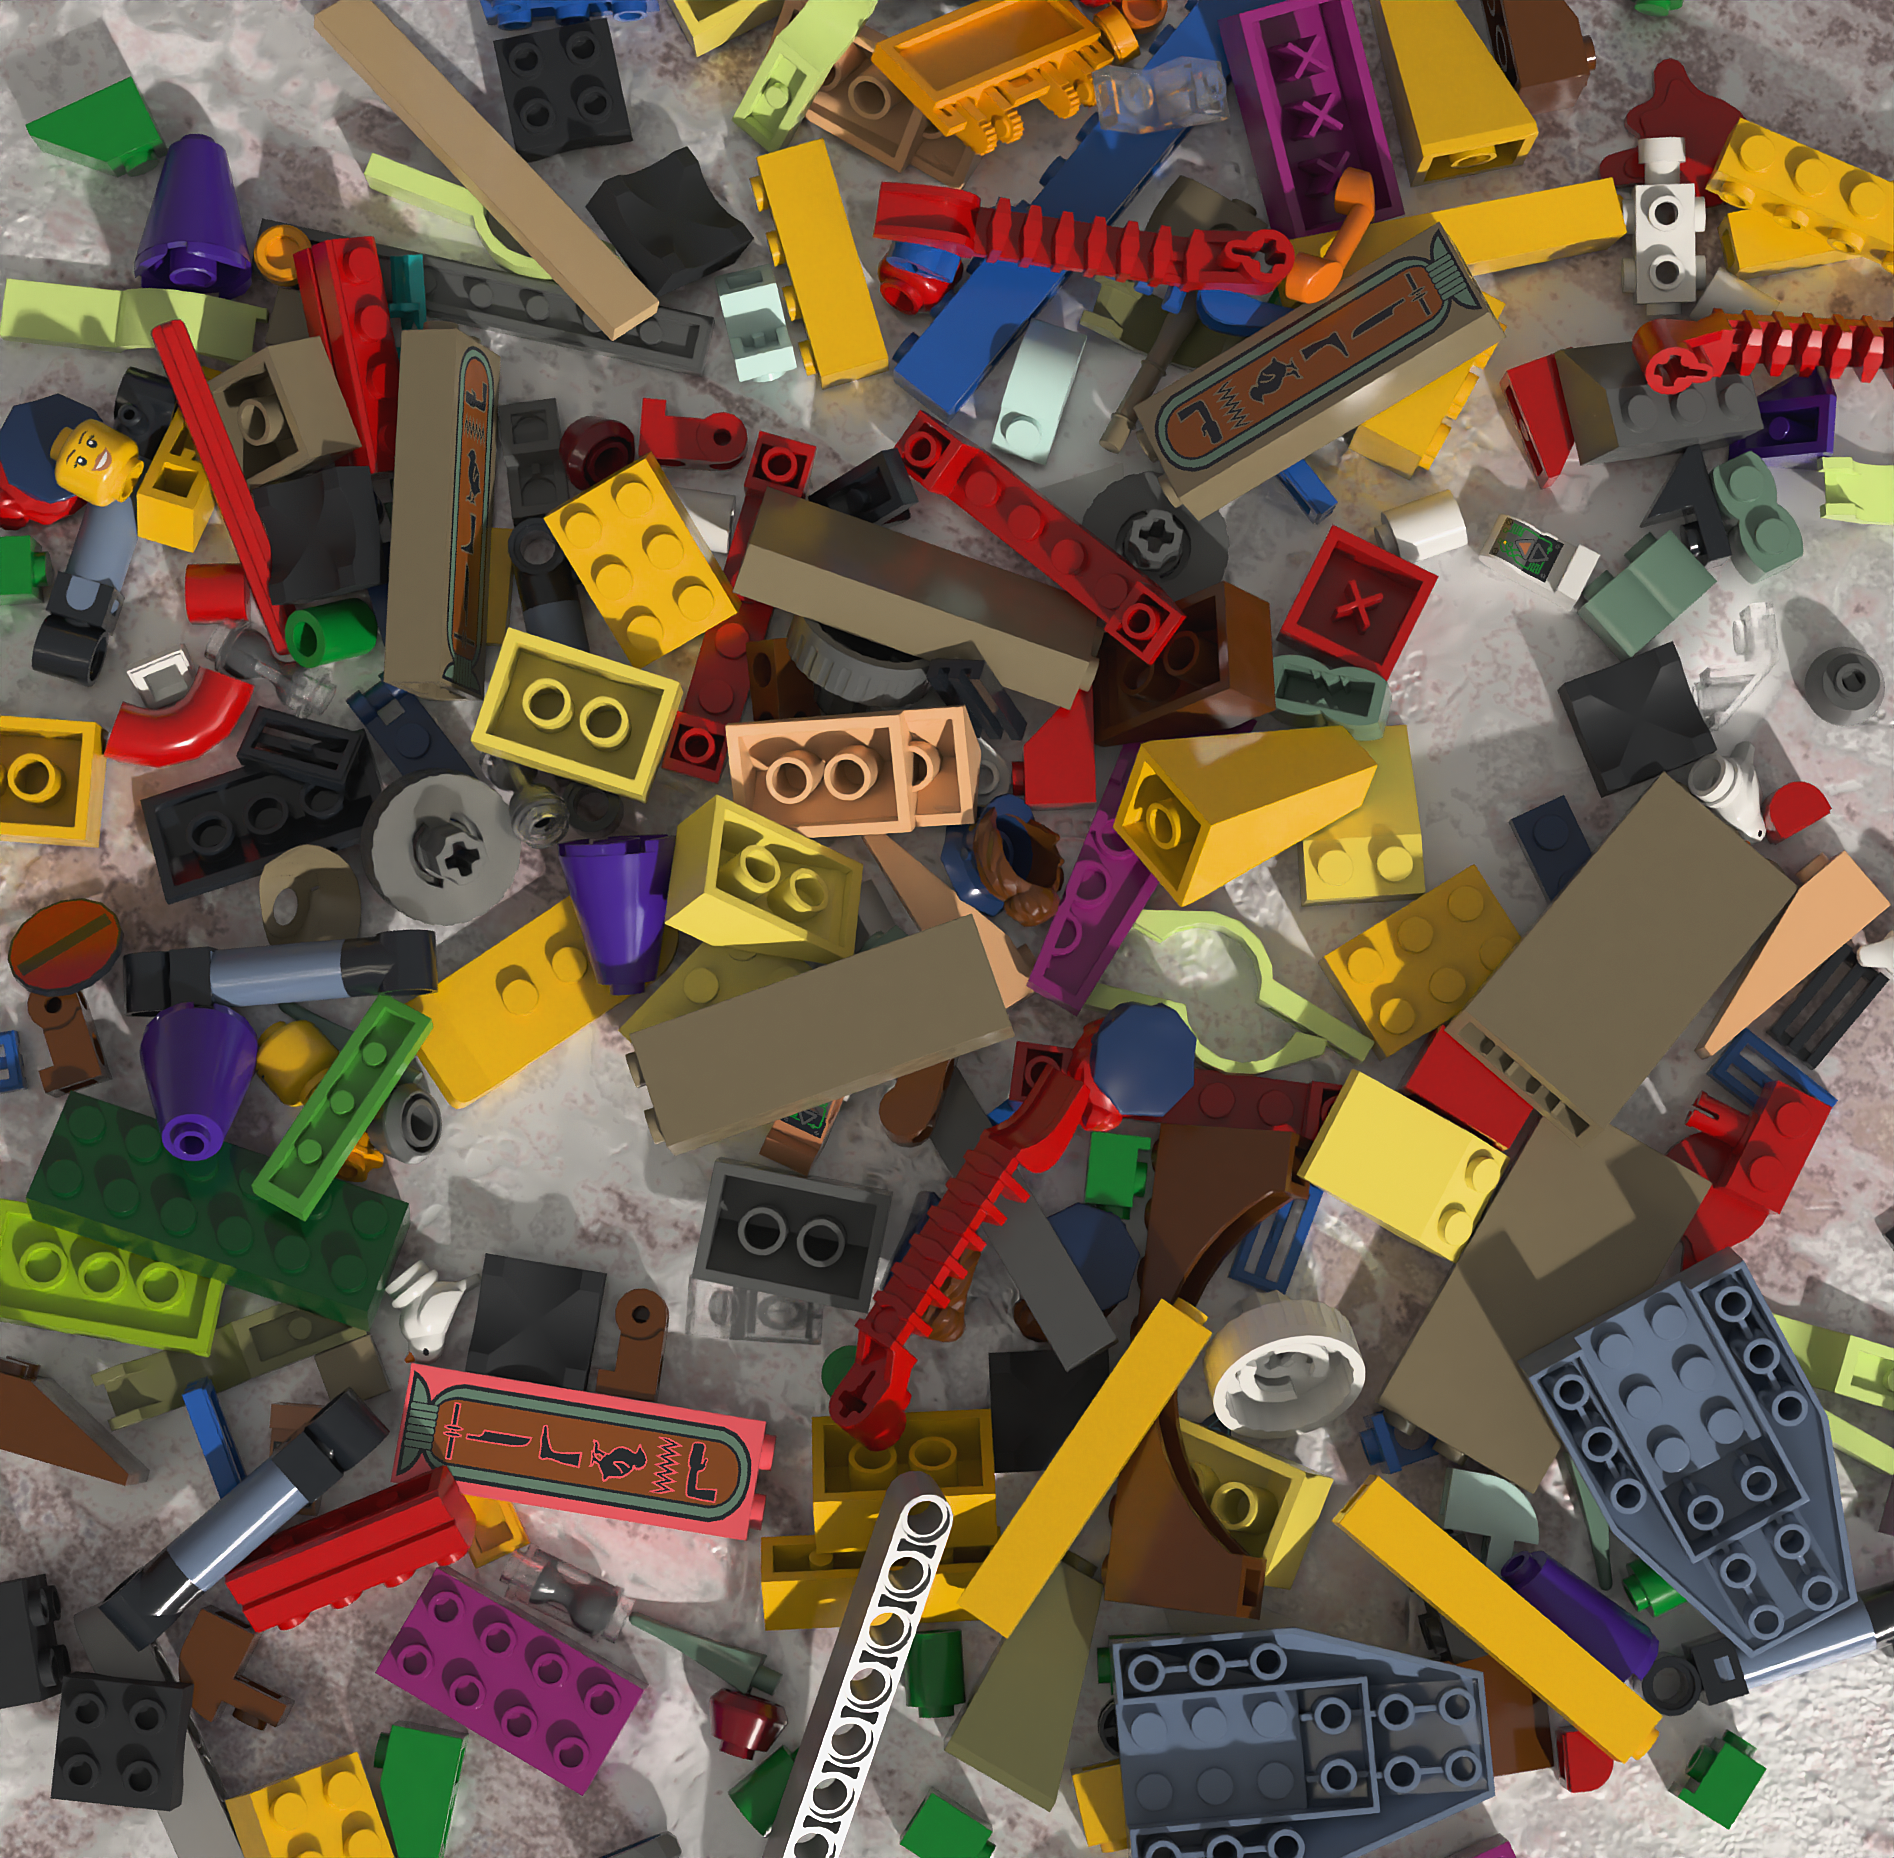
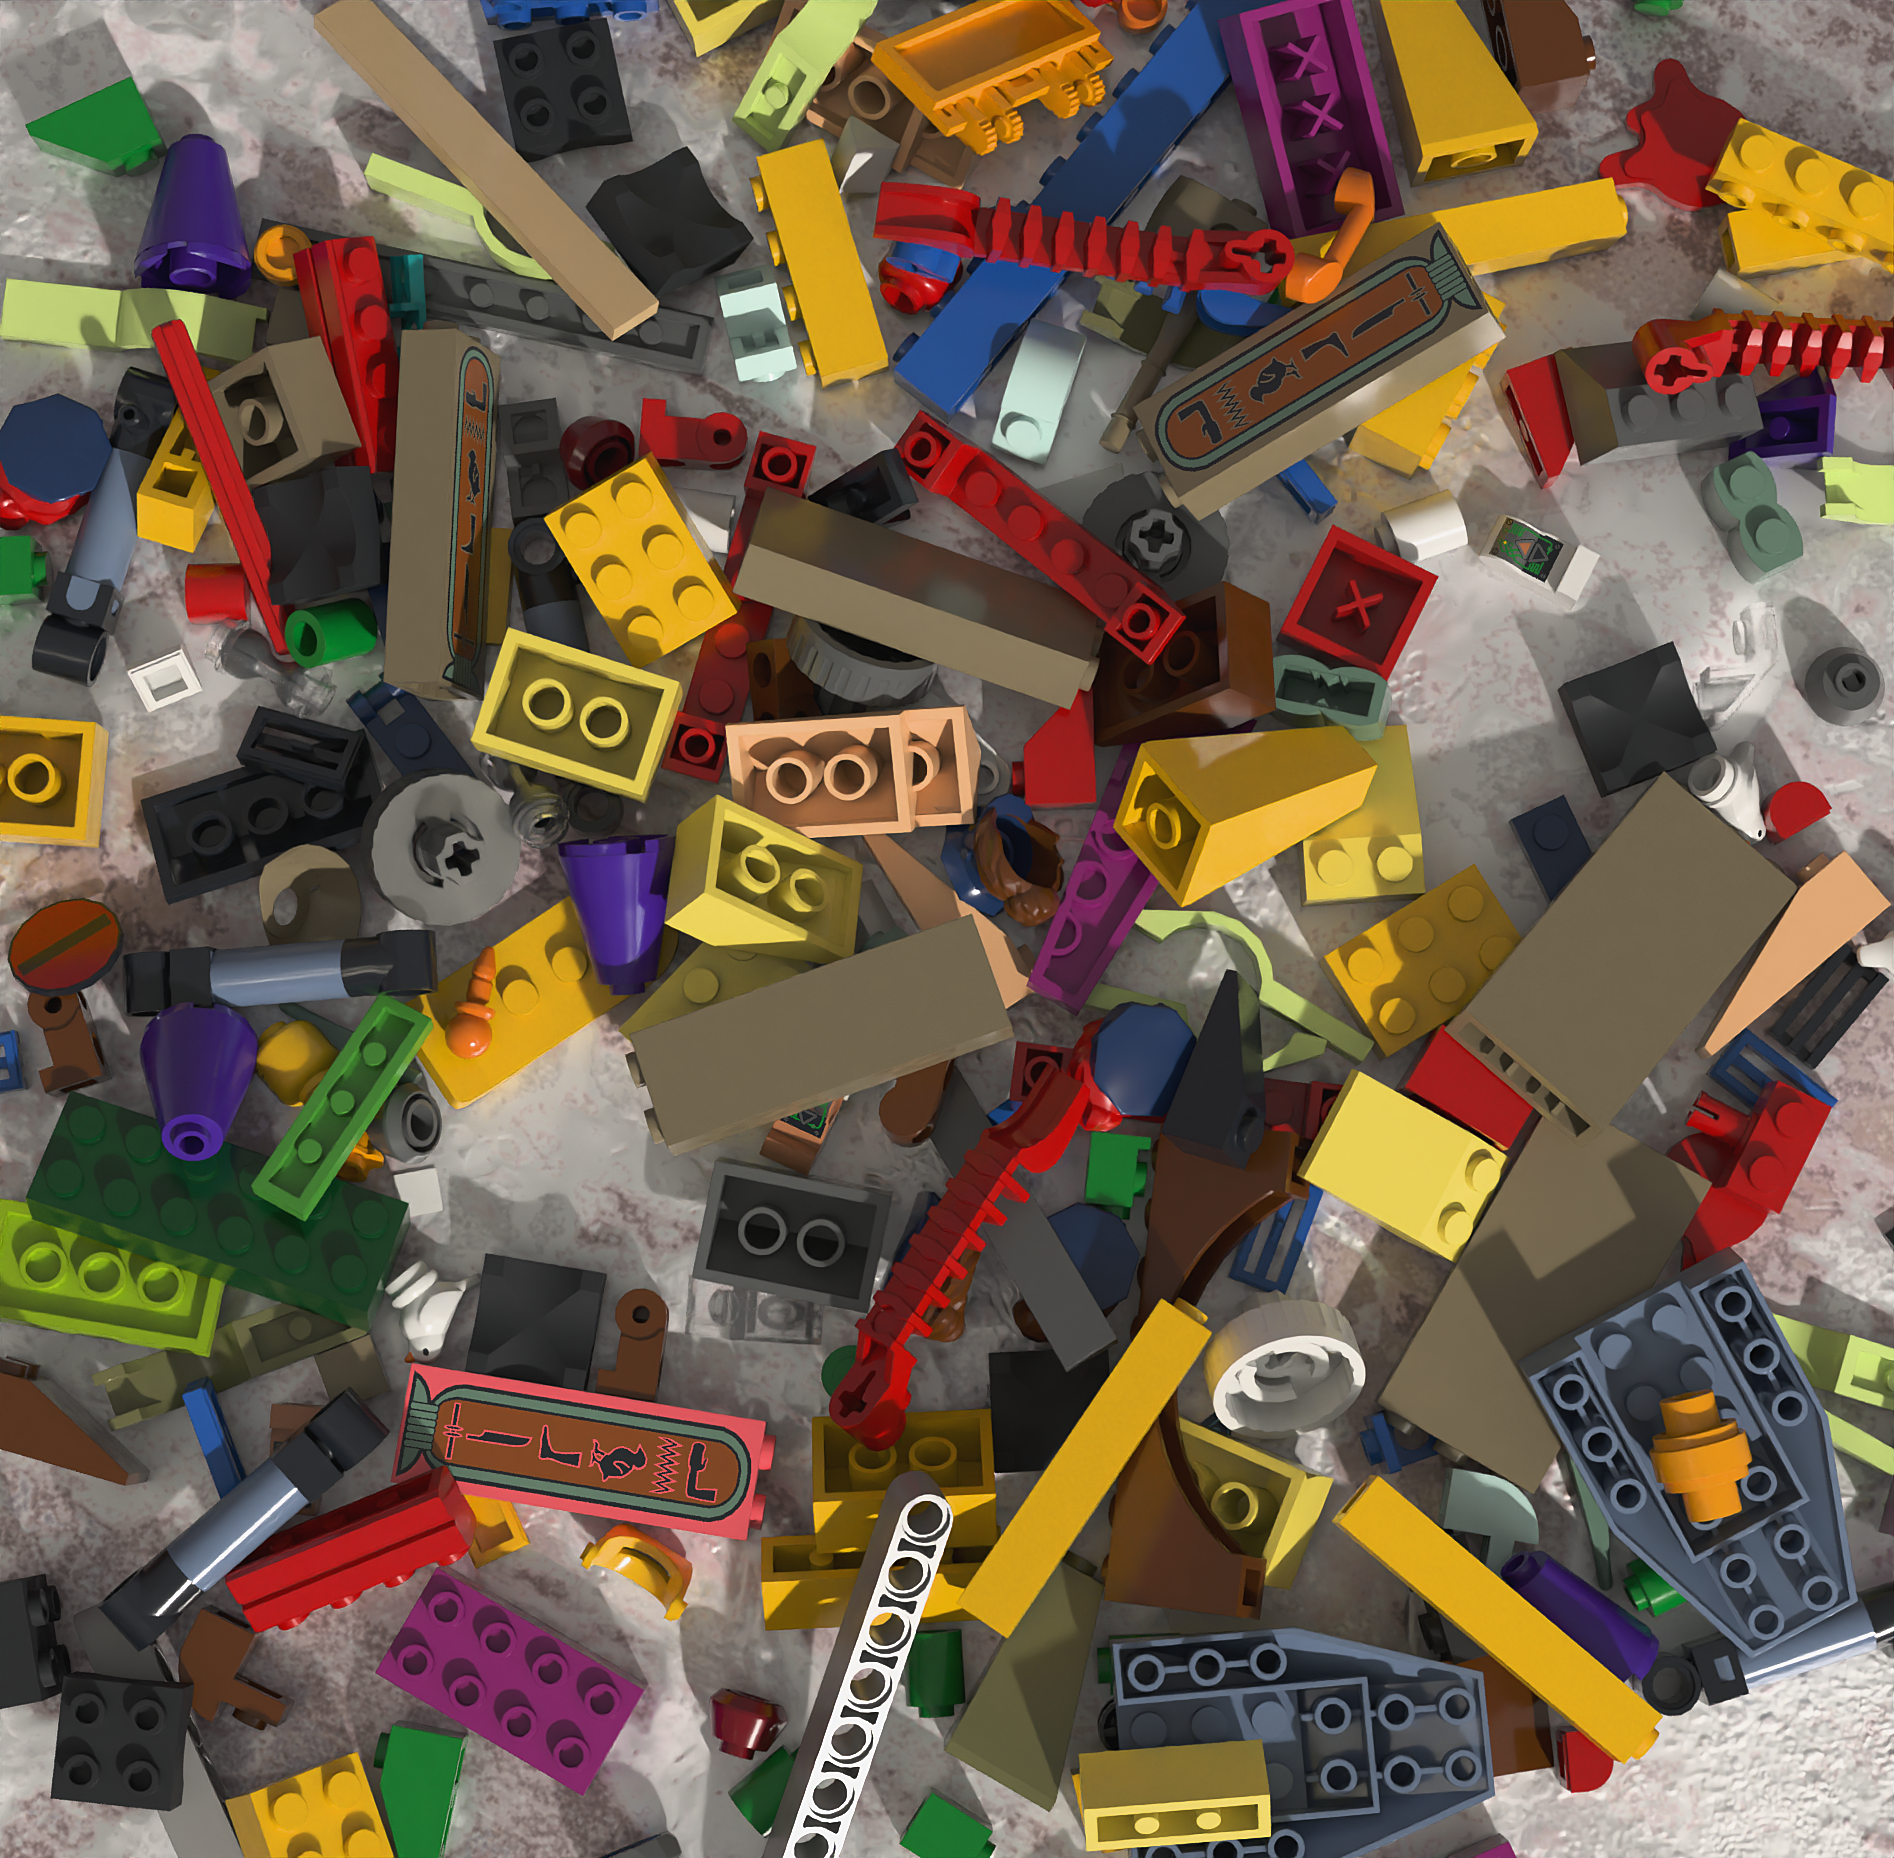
yellow head [50,419,144,507] -> none
red cylinder [103,666,255,768] -> none
clear piece [499,1543,636,1644] -> none
sand green piece [629,1612,783,1696] -> none
black tile [926,658,1027,741] -> none
clear slope [1091,56,1230,134] -> none
light orange tile [1092,5,1141,66] -> none
sand green brick [1577,530,1717,662] -> none
white brick [1621,137,1706,316] -> none
black slope [1639,444,1732,570] -> none
green brick [1668,1729,1767,1830] -> none
none -> white sticker [393,1168,443,1217]
none -> orange bar [445,946,496,1059]
none -> yellow helmet [579,1523,693,1622]
none -> white slope [830,115,900,193]
none -> light yellow brick [1078,1739,1271,1851]
none -> black slope [1160,969,1266,1170]
none -> light orange piece [1649,1389,1752,1522]

